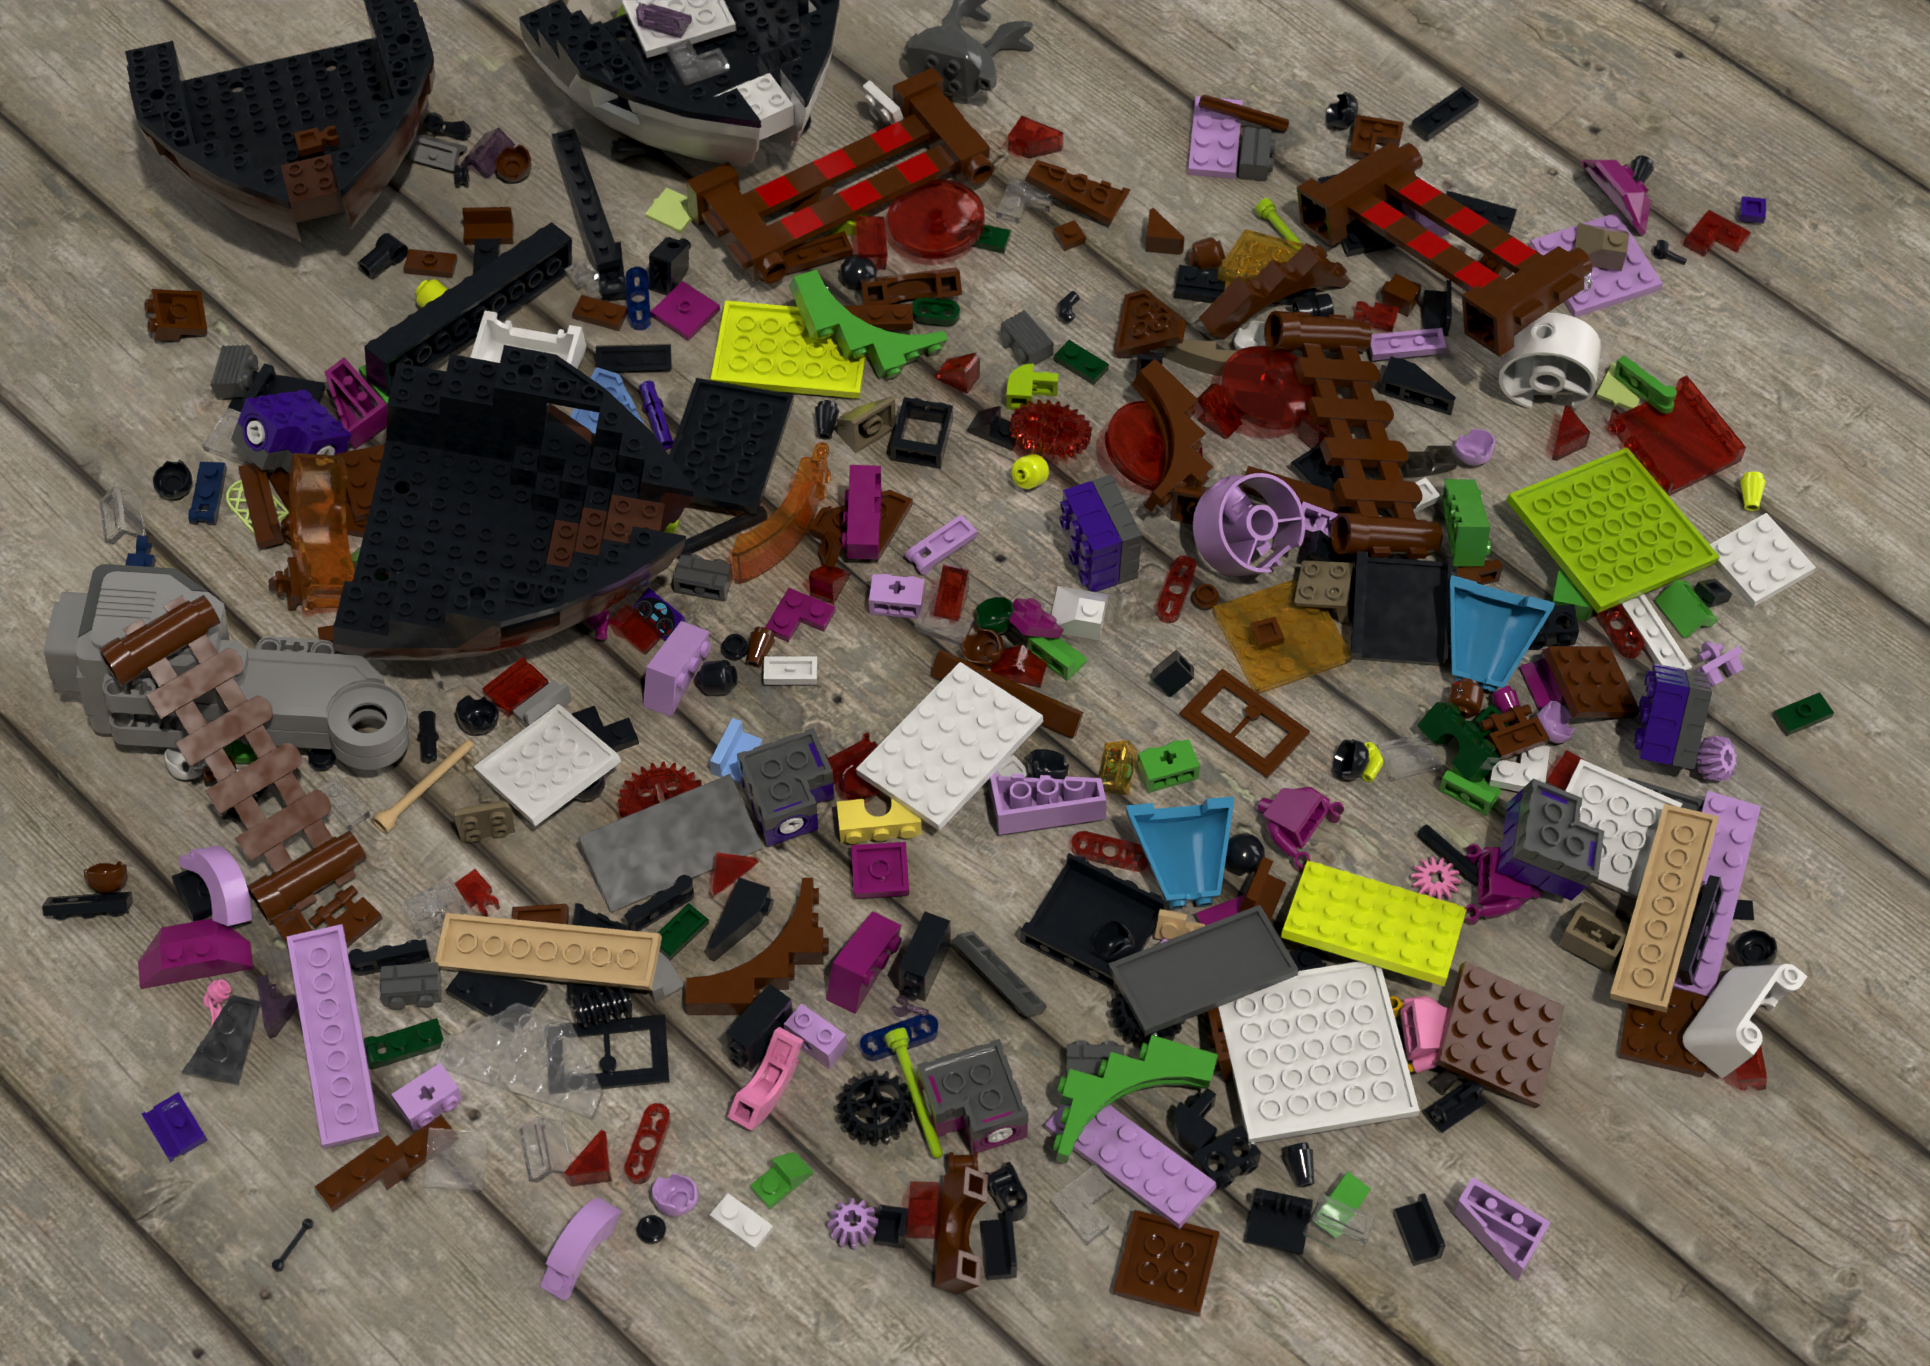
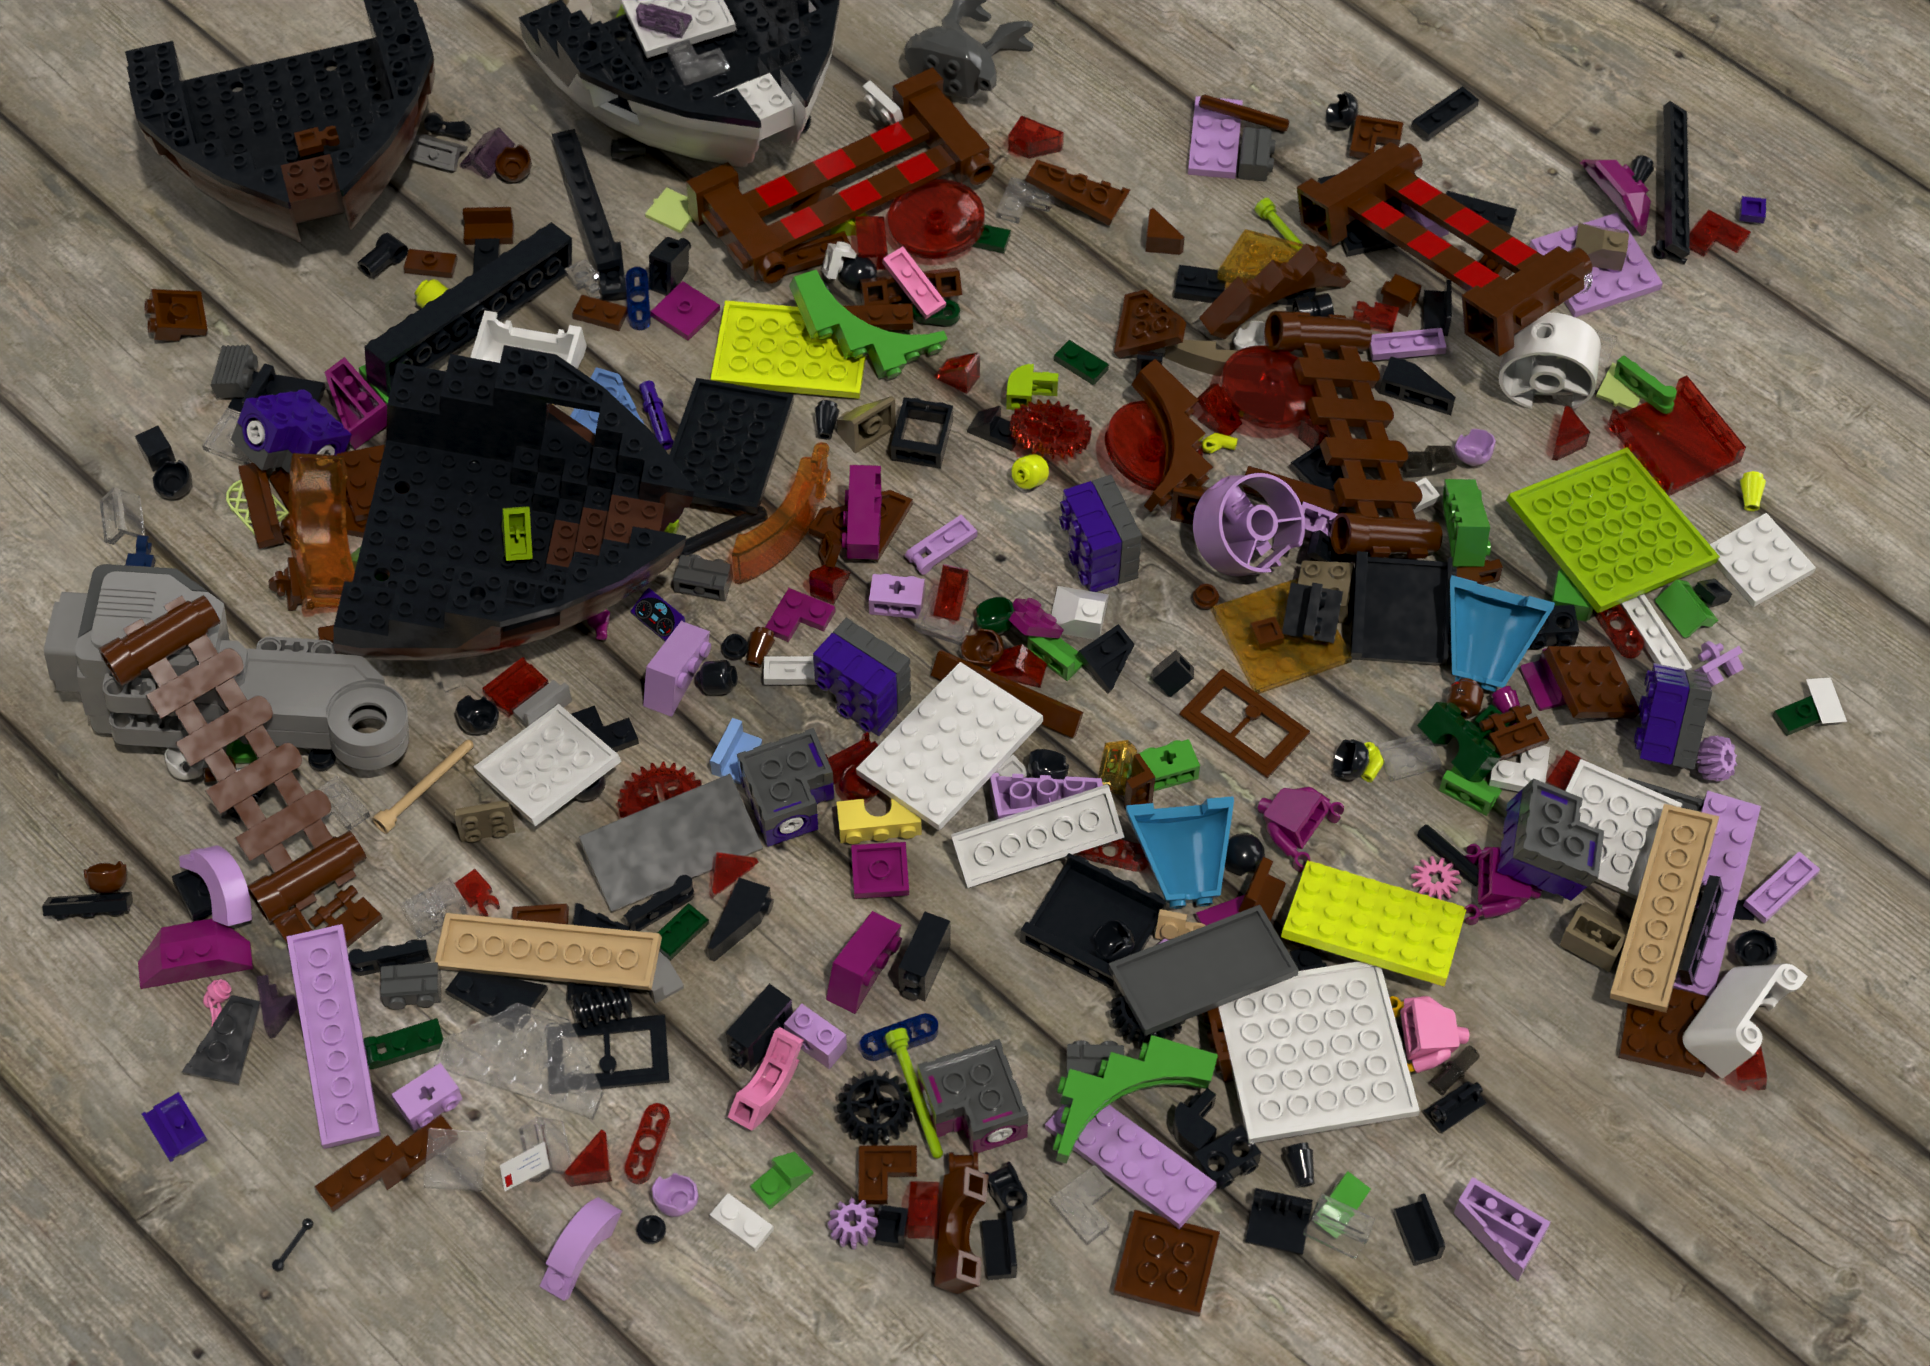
dark blue plate [188,462,227,524] -> none
black axle [417,711,439,763] -> none
black bush [455,164,470,186] -> none
black plate [596,344,672,371] -> none
clear red slope [609,604,664,654] -> none
reddish brown arch [685,878,829,1015] -> none
hand [892,995,929,1017] -> none
dark grey plate [953,931,1047,1017] -> none
dark grey brick [999,310,1054,365] -> none
reddish brown plate [1053,220,1086,251] -> none
black arm [1057,291,1080,324] -> none
clear red beam [1157,556,1196,623] -> none
reddish brown head [1188,237,1226,270] -> none
reddish brown plate [1435,961,1564,1109] -> none
lavender hair [1537,701,1575,743] -> none
none -> black brick [135,425,176,472]
none -> white sticker [500,1142,550,1191]
none -> lime slope [502,507,533,561]
none -> dark purple piece [813,617,911,736]
none -> white bracket [821,241,856,279]
none -> reddish brown plate [858,1145,917,1204]
none -> bright pink plate [882,246,946,319]
none -> white plate [951,784,1124,888]
none -> black wing [1077,624,1135,694]
none -> reddish brown panel [1124,753,1155,809]
none -> neon yellow arm [1201,433,1238,453]
none -> black bracket [1282,583,1343,644]
none -> black plate [1663,101,1690,259]
none -> lavender plate [1743,852,1820,924]
none -> white sticker [1806,678,1847,724]

